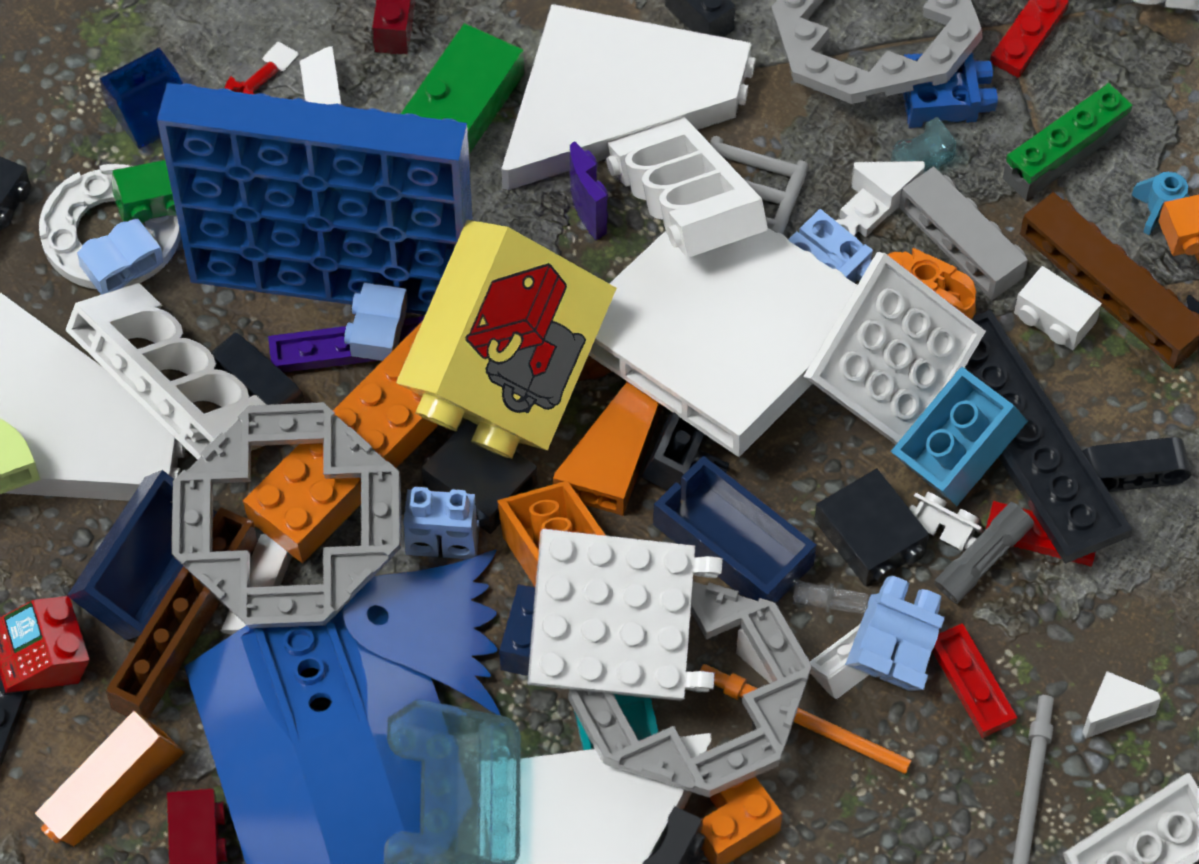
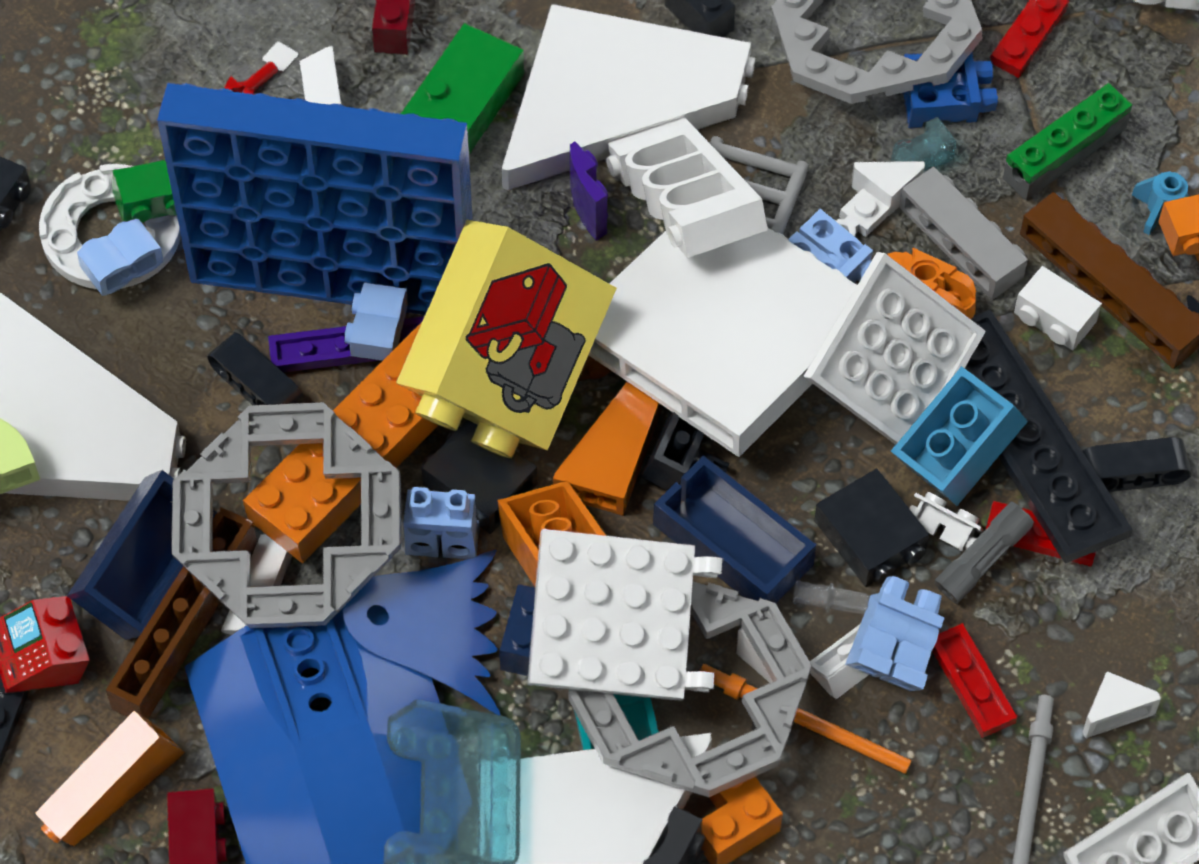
white fence [66,283,266,460] -> none
clear blue slope [99,47,183,149] -> none

